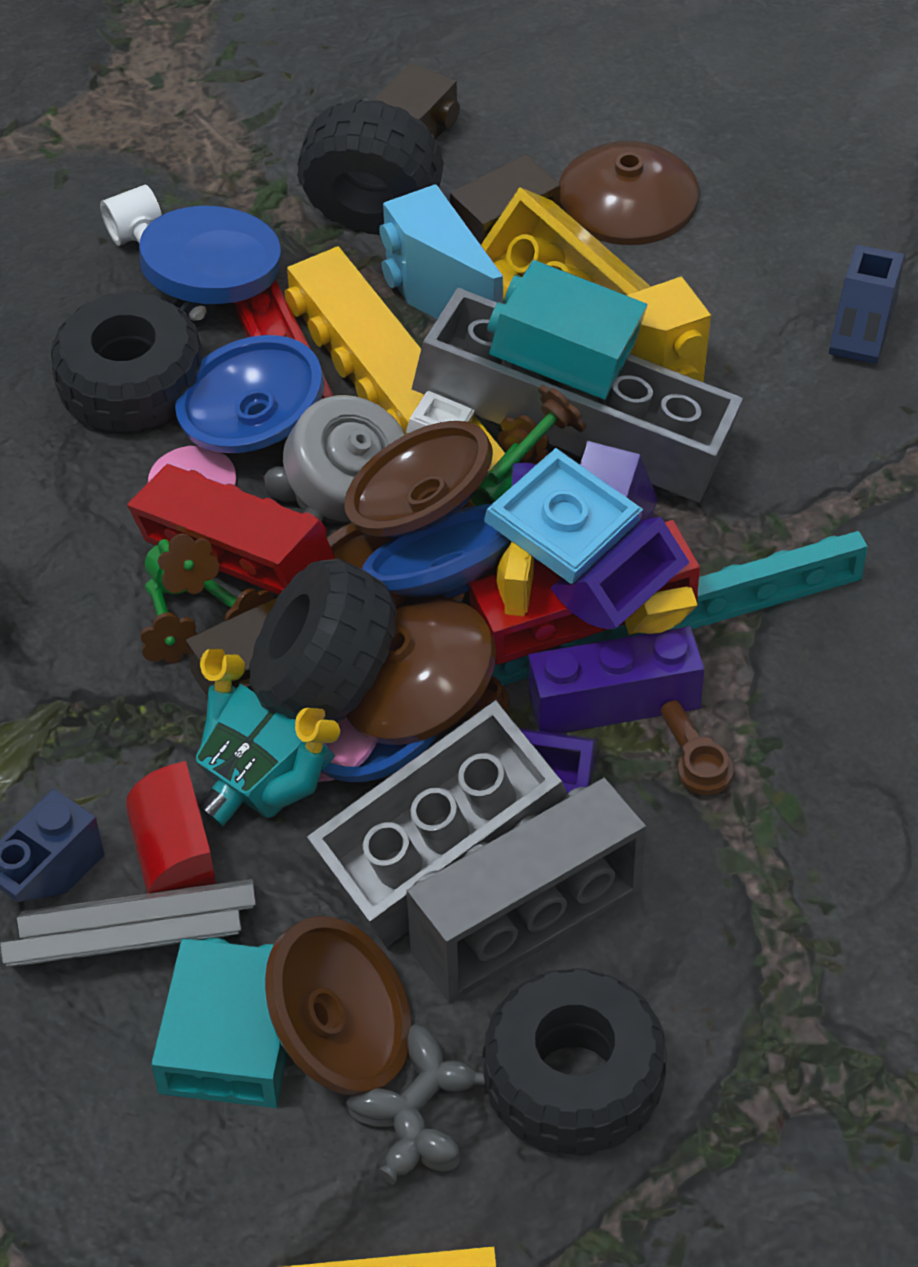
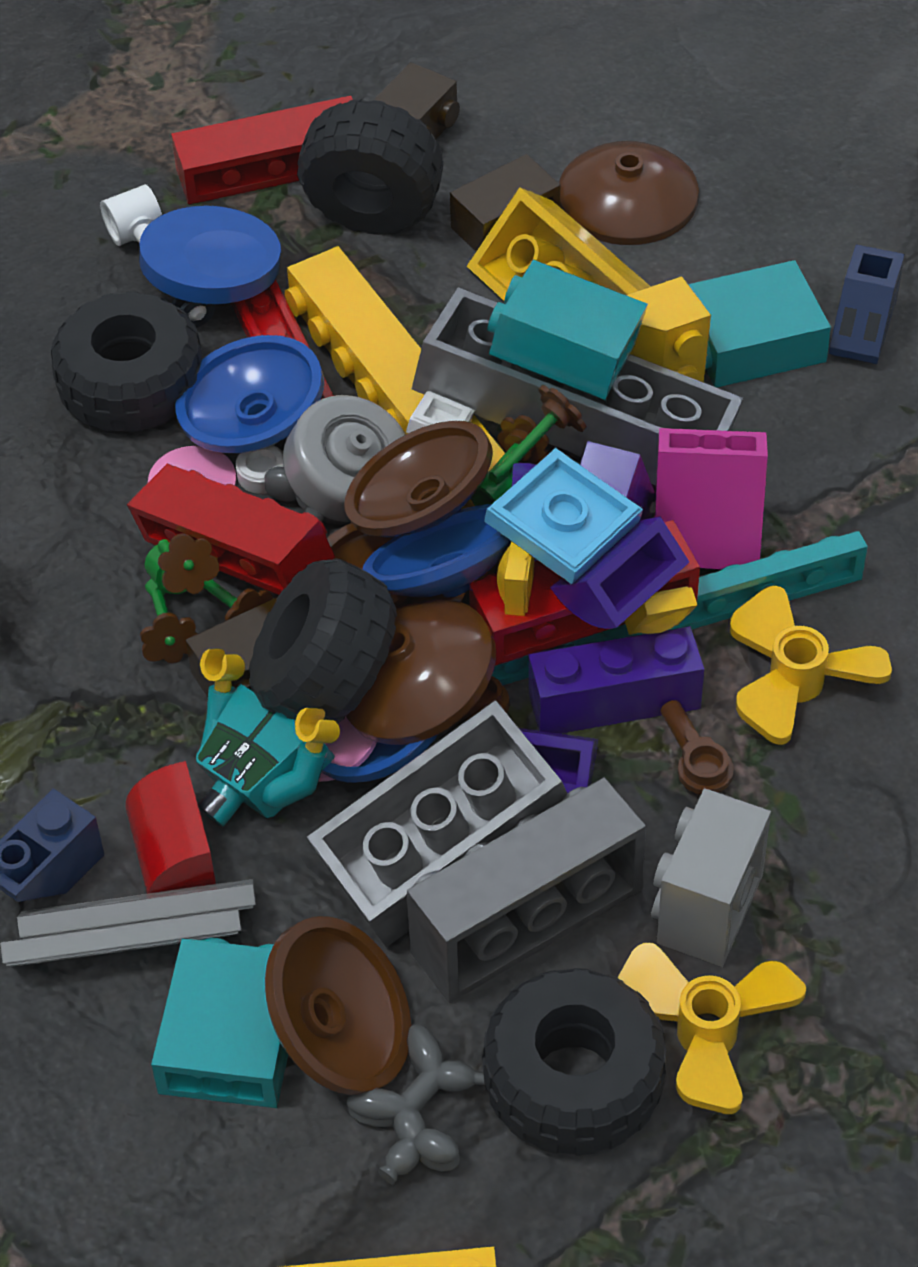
medium azure slope [379,184,503,319] -> none
none -> red brick [171,95,353,205]
none -> white tile [236,445,284,494]
none -> yellow piece [618,943,806,1114]
none -> light grey brick [651,788,771,967]
none -> dark pink brick [654,428,768,571]
none -> teal brick [688,260,831,388]
none -> yellow piece [730,586,892,745]

